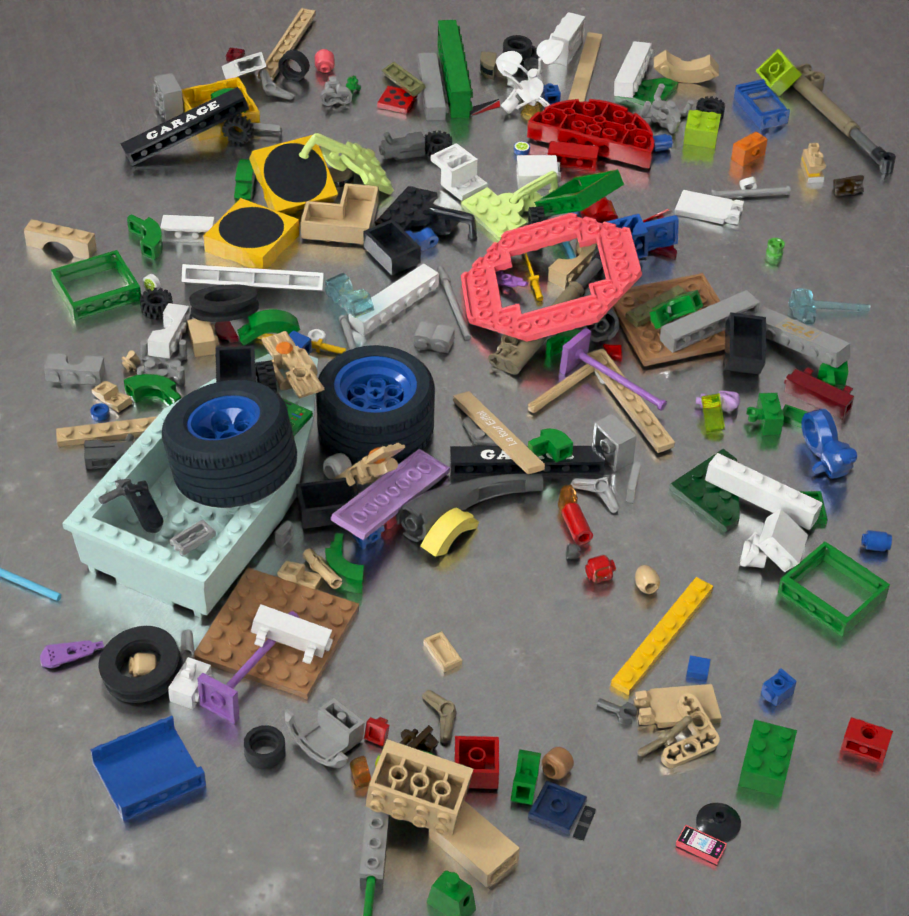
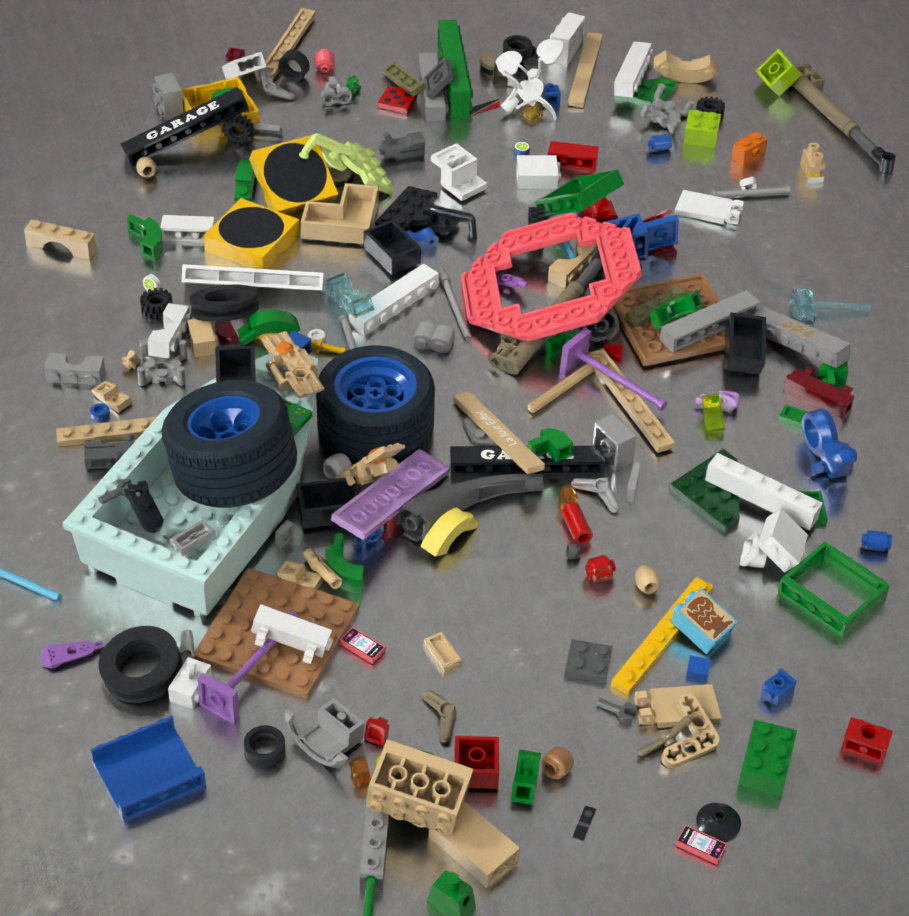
green window [51,250,141,321] -> none
green arch [124,374,182,406] -> none
tan head [129,653,159,677] -> none
black tyre [255,360,277,392] -> none
dark brown hips [400,725,439,753] -> none
black tyre [424,130,452,156] -> none
yellowish green plate [461,171,558,241] -> none
yellow sword [523,252,544,301] -> none
red brick [527,99,654,168] -> none
dark blue tile [528,780,587,834] -> none
blue door [734,79,790,130] -> none
green brick [746,393,784,435] -> none
bright green wheel [766,238,785,259] -> none
dark brown hips [833,175,864,197] -> none
none -> tan animal [136,157,156,178]
none -> tile [340,627,386,664]
none -> dark grey plate [424,57,453,99]
none -> dark grey plate [564,639,613,684]
none -> brick [670,588,738,655]

